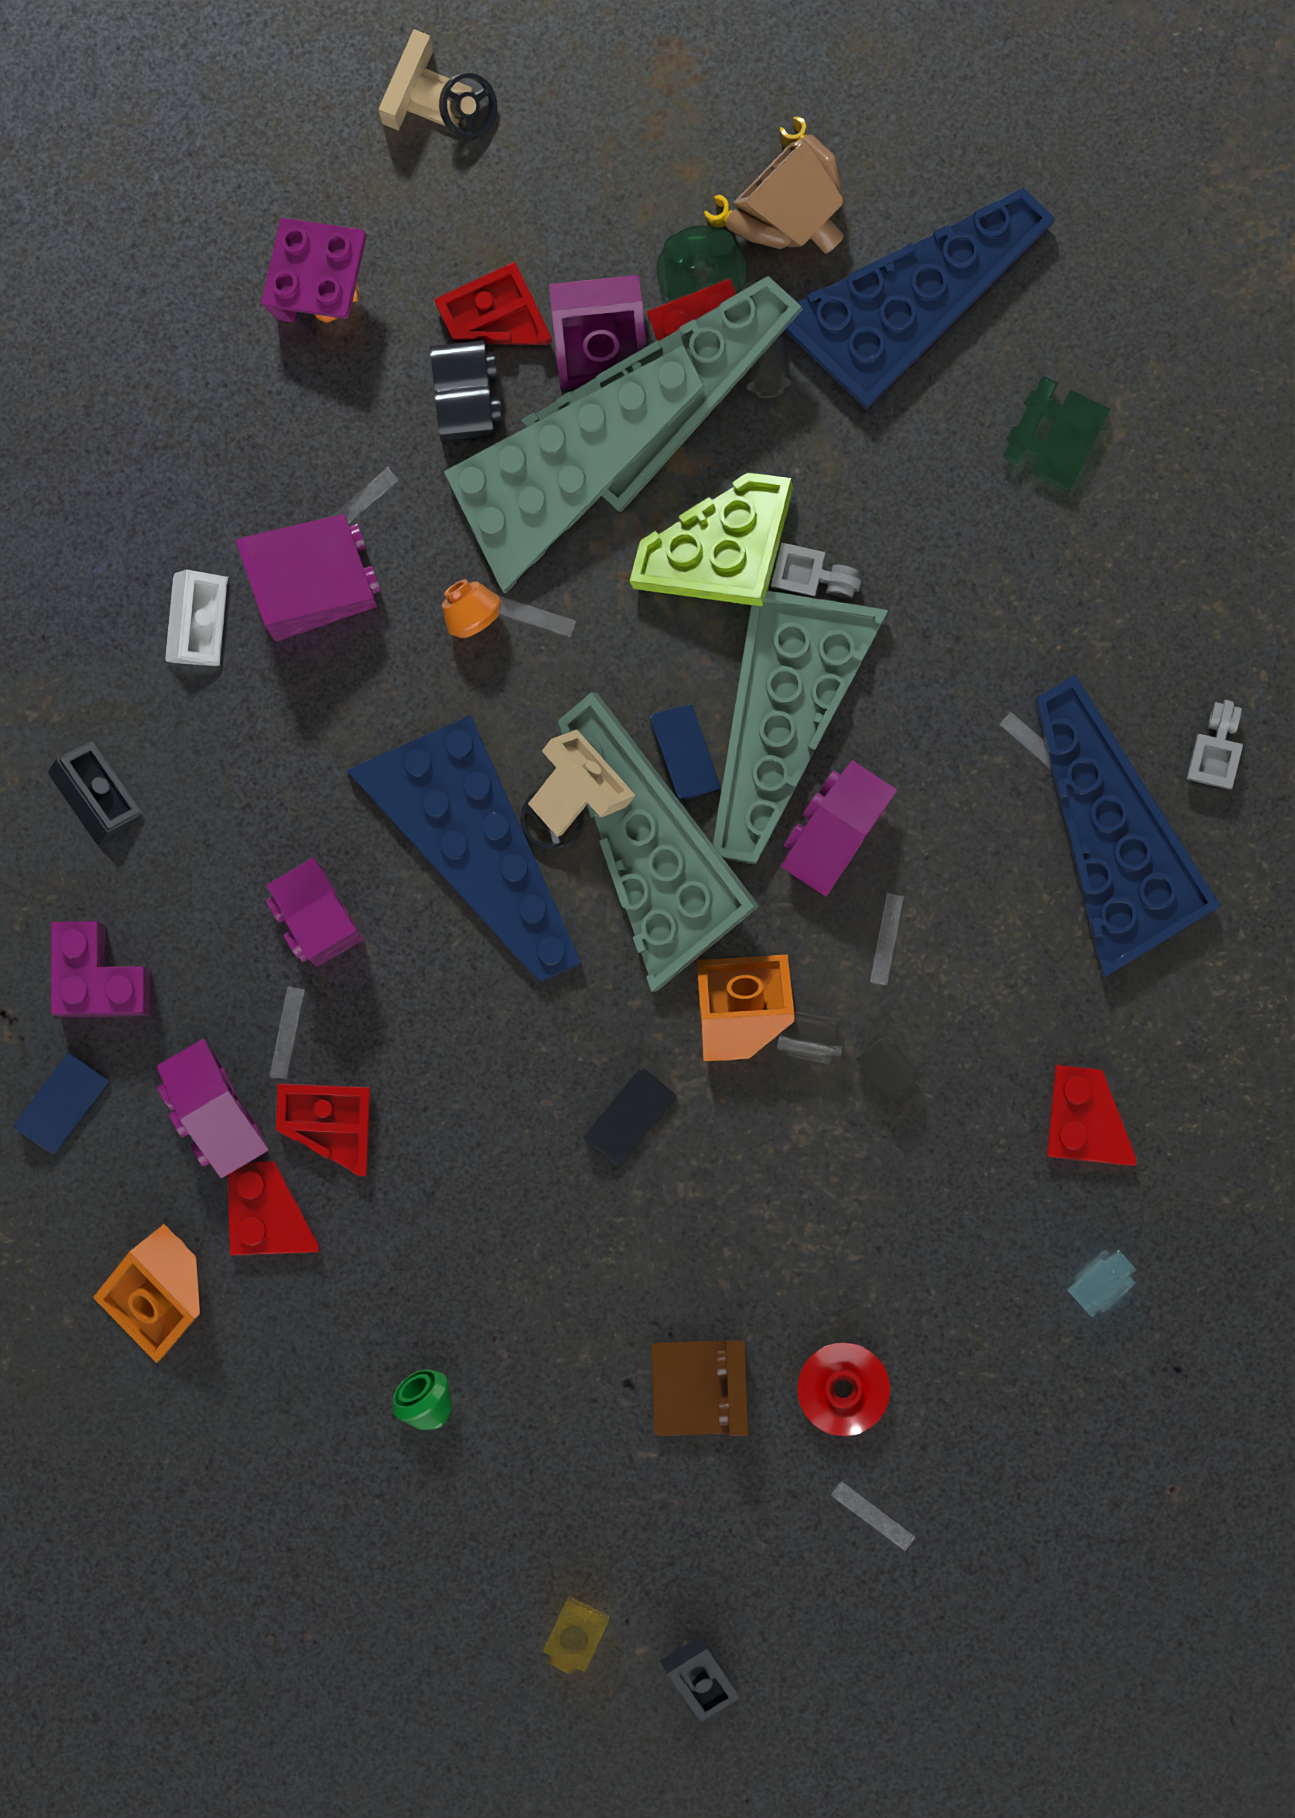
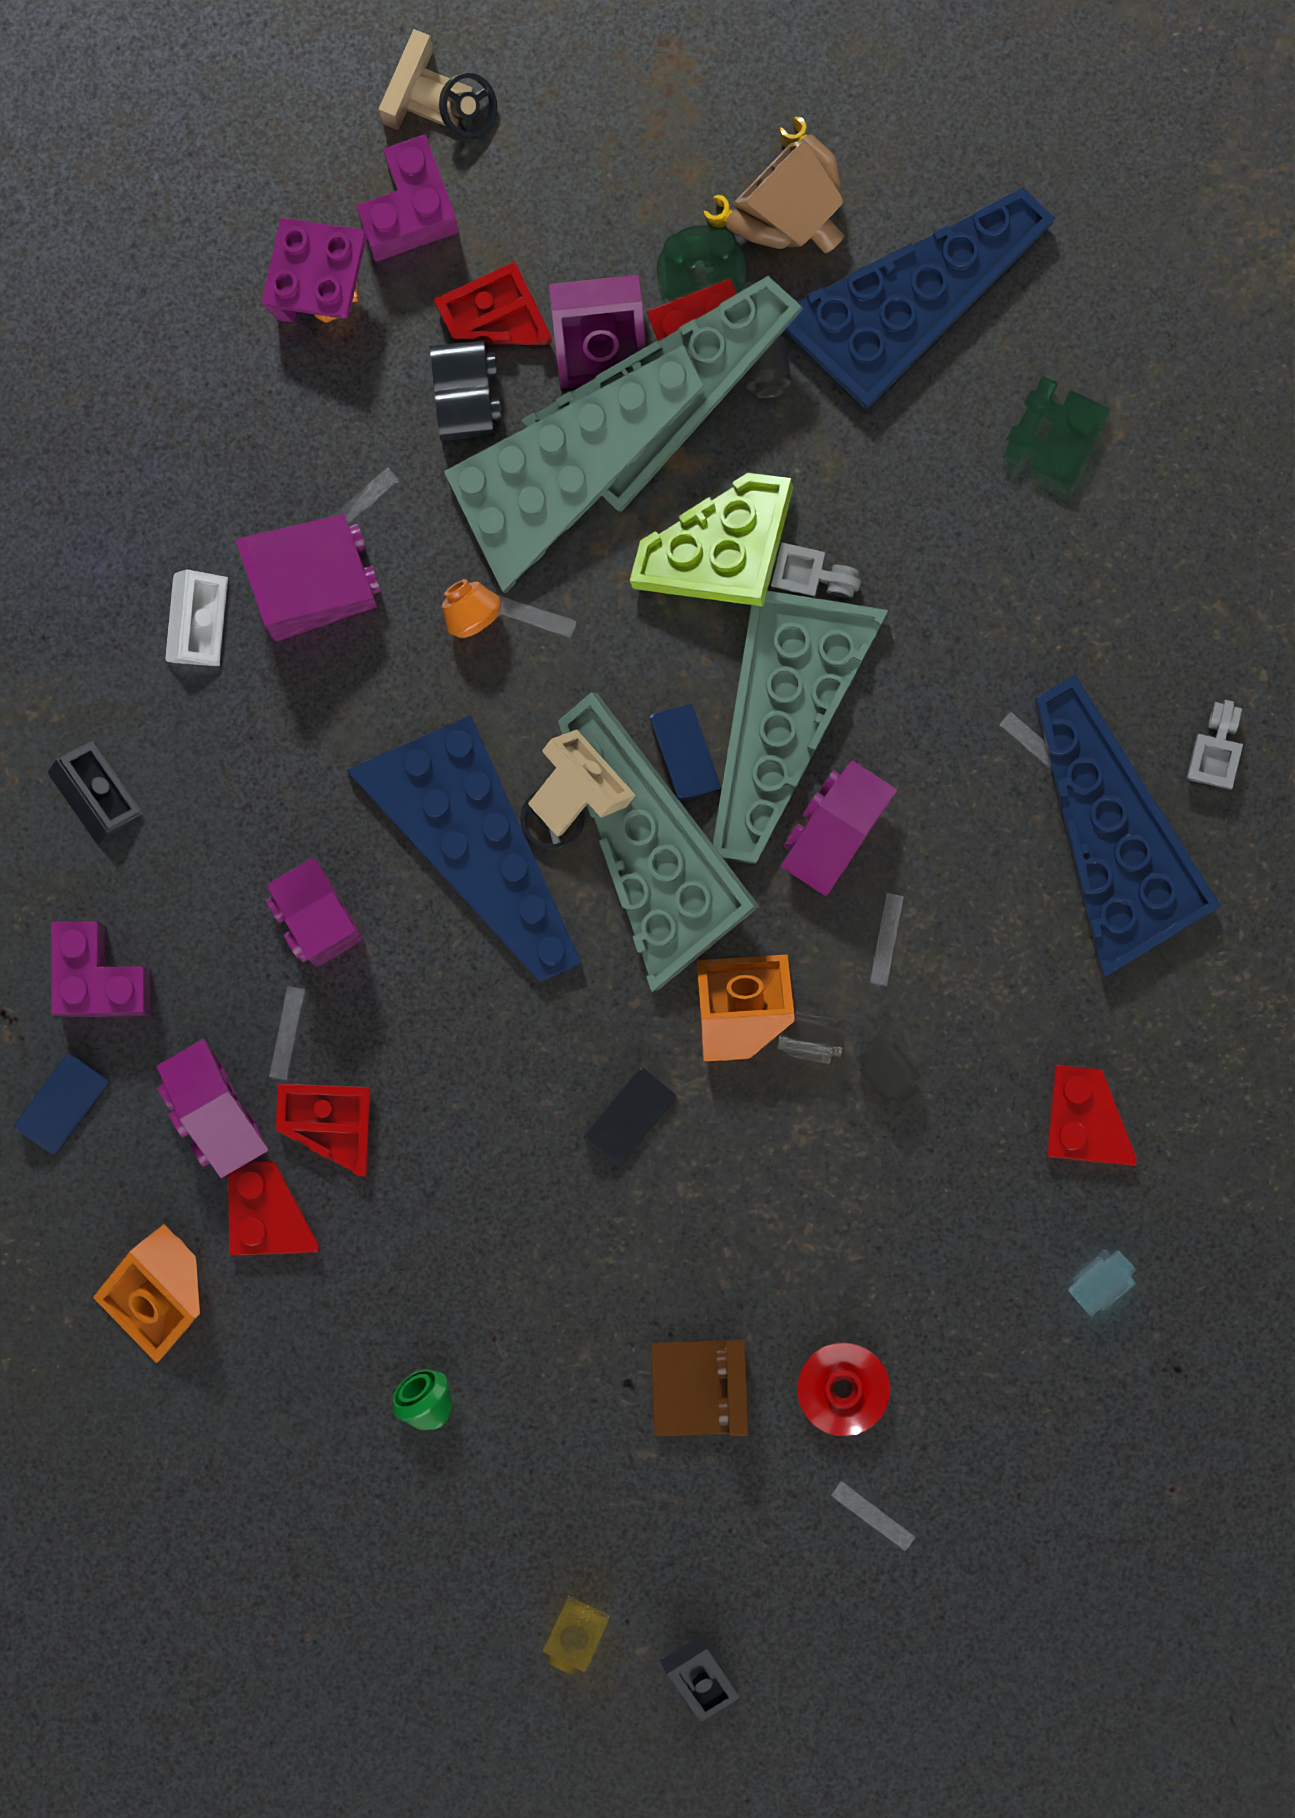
none -> magenta brick [355,134,459,262]

